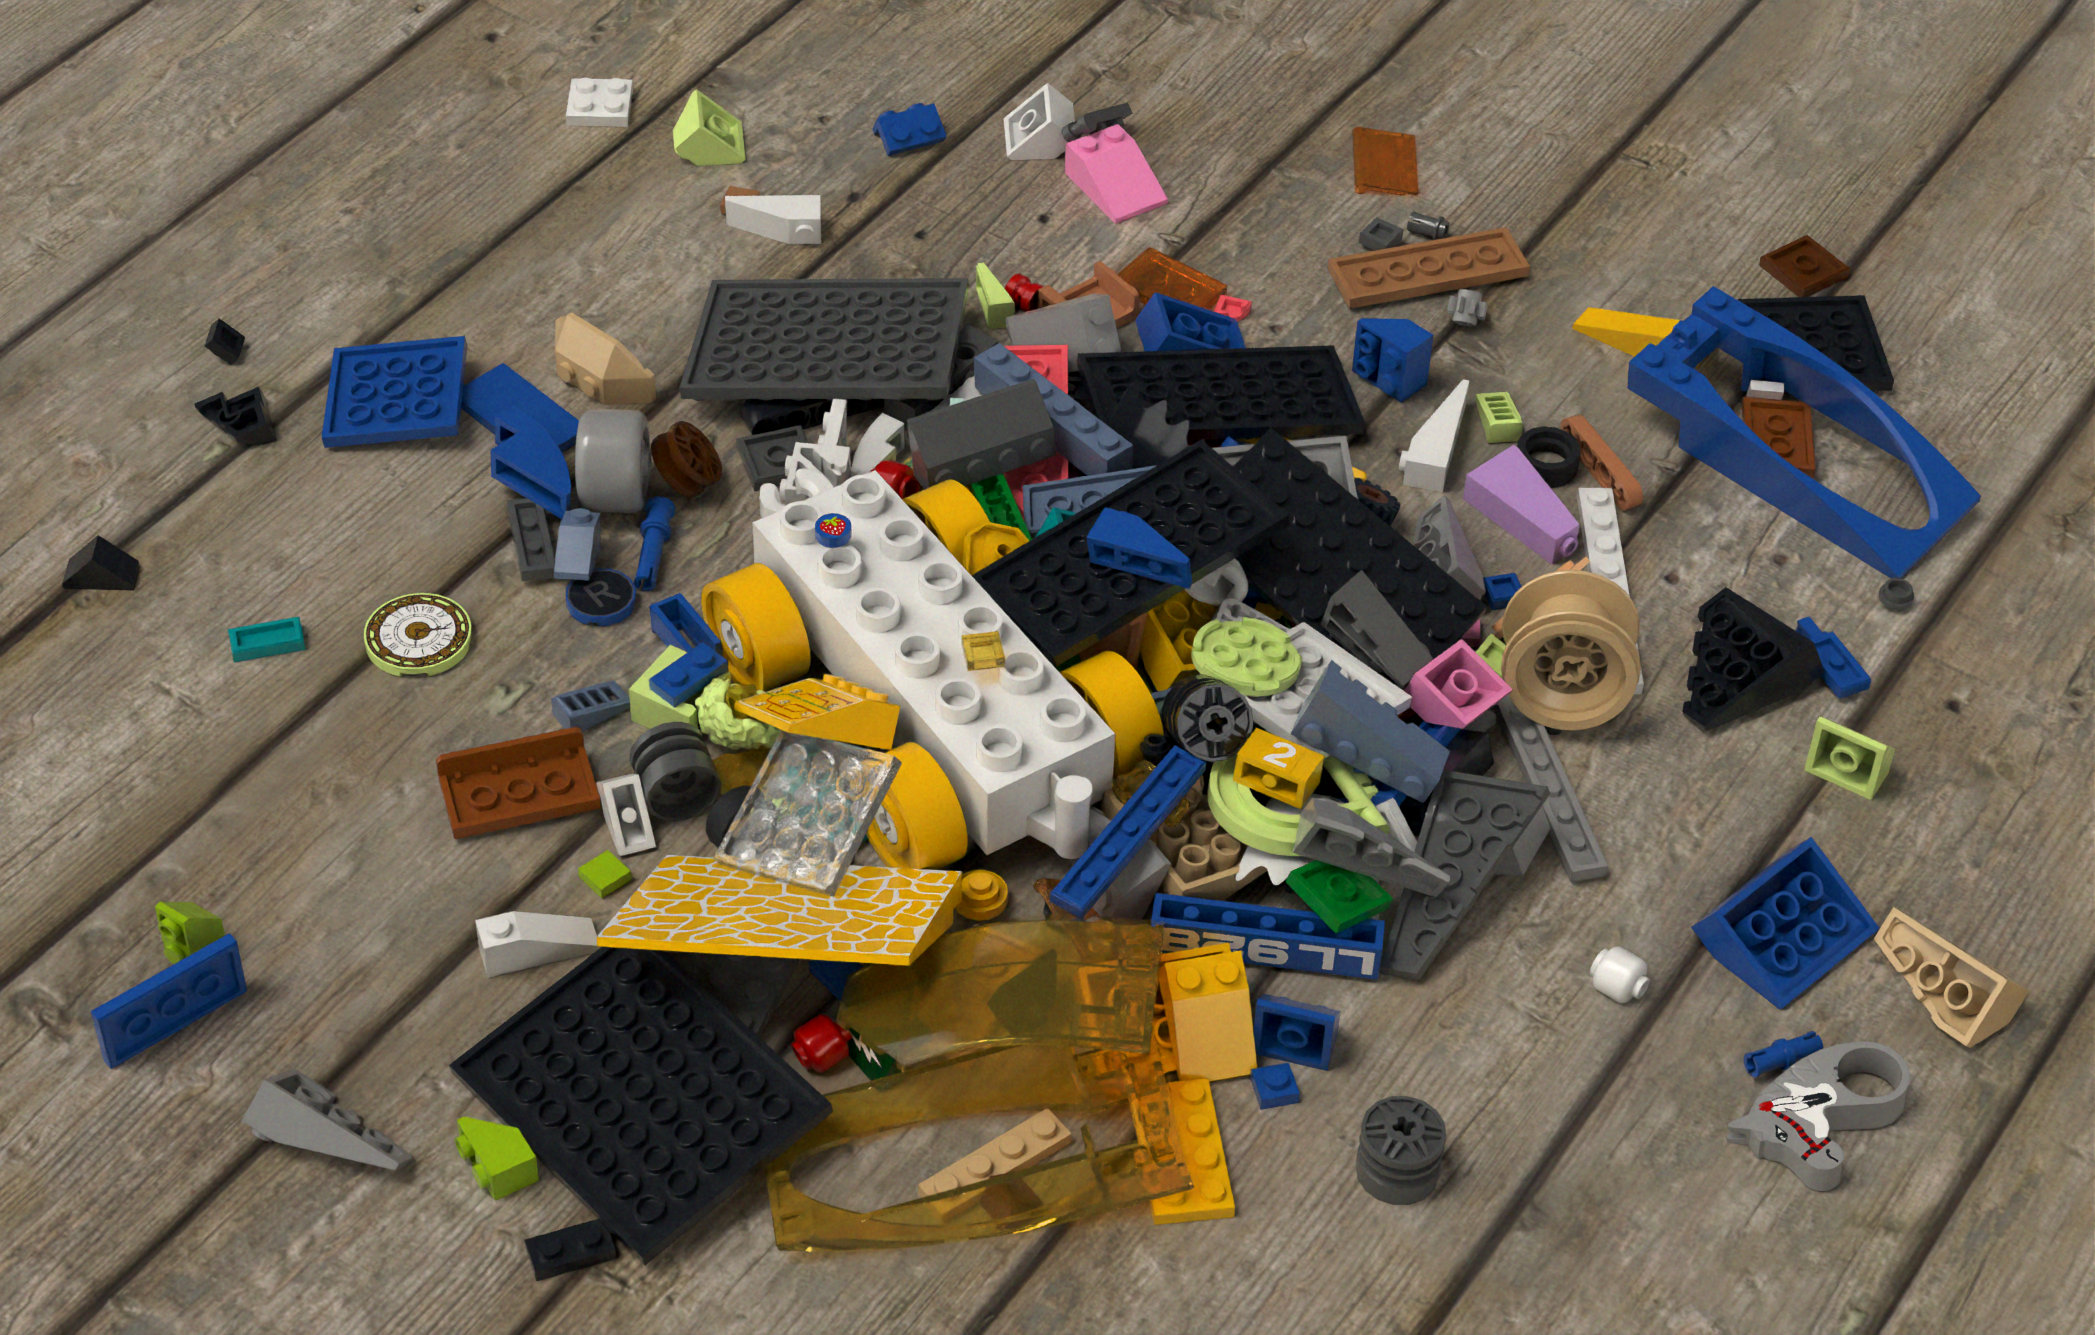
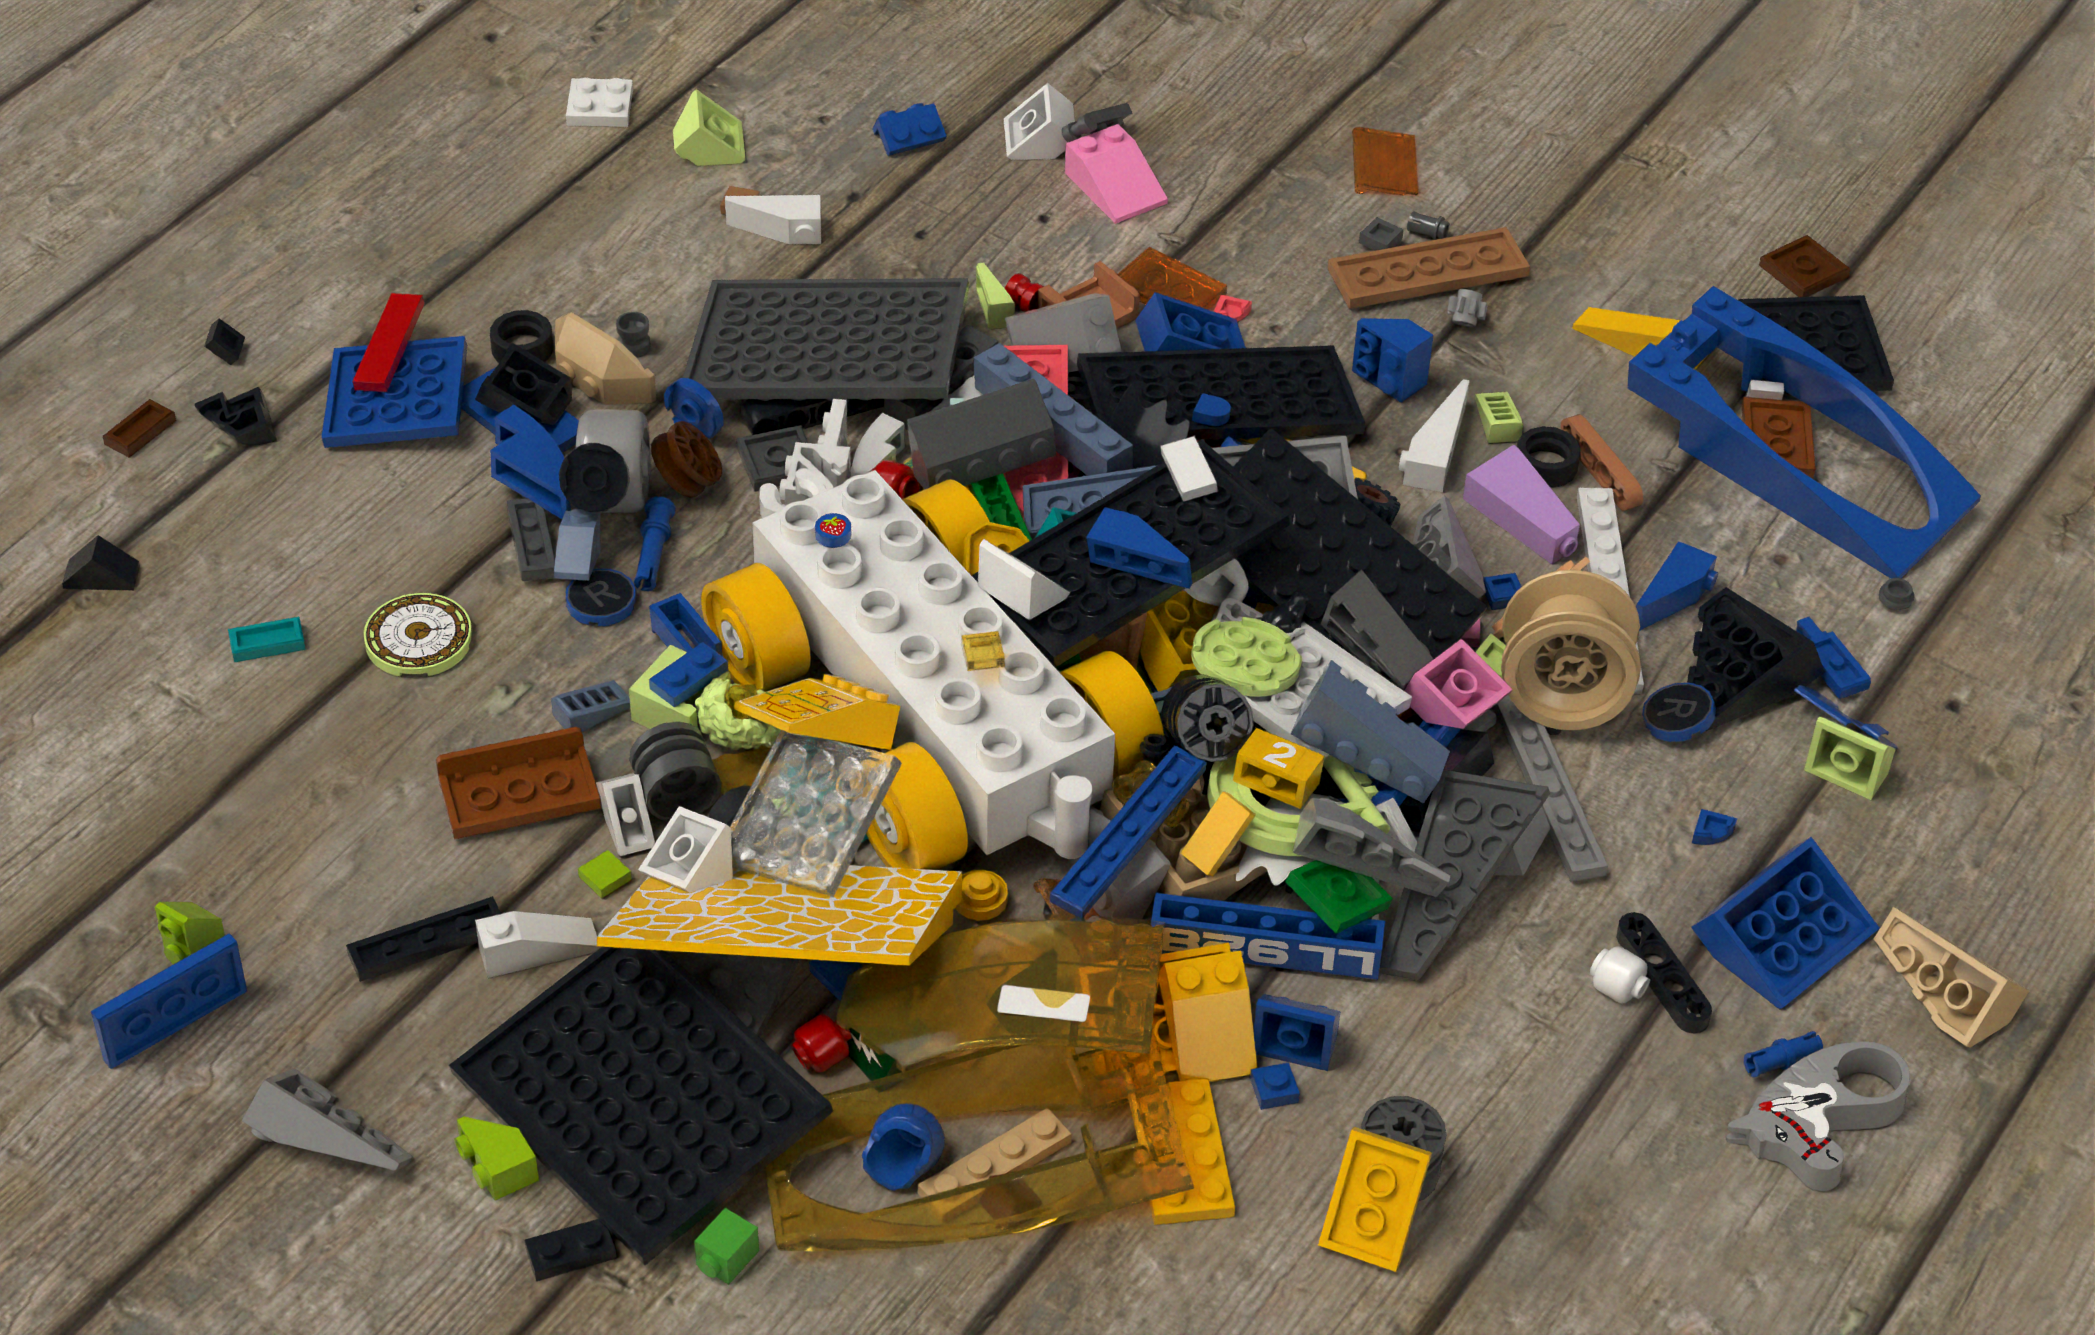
none -> reddish brown tile [103,399,176,458]
none -> black plate [346,896,501,982]
none -> red tile [352,293,425,392]
none -> black slope [475,343,572,425]
none -> black tyre [490,310,553,363]
none -> black tile [559,443,630,513]
none -> dark grey wheel [616,312,651,358]
none -> white slope [638,806,733,893]
none -> blue tile [664,378,724,439]
none -> bright green brick [694,1208,759,1285]
none -> blue hair [862,1103,945,1191]
none -> white slope [978,539,1070,620]
none -> white sticker [997,985,1090,1022]
none -> white tile [1161,436,1218,502]
none -> yellow tile [1181,791,1256,877]
none -> blue tile [1192,393,1231,426]
none -> black animal [1261,591,1310,640]
none -> yellow plate [1318,1127,1432,1272]
none -> black beam [1616,912,1712,1034]
none -> blue slope [1636,541,1718,631]
none -> tile [1642,683,1716,742]
none -> blue tile [1692,809,1738,845]
none -> blue piece [1794,685,1898,749]

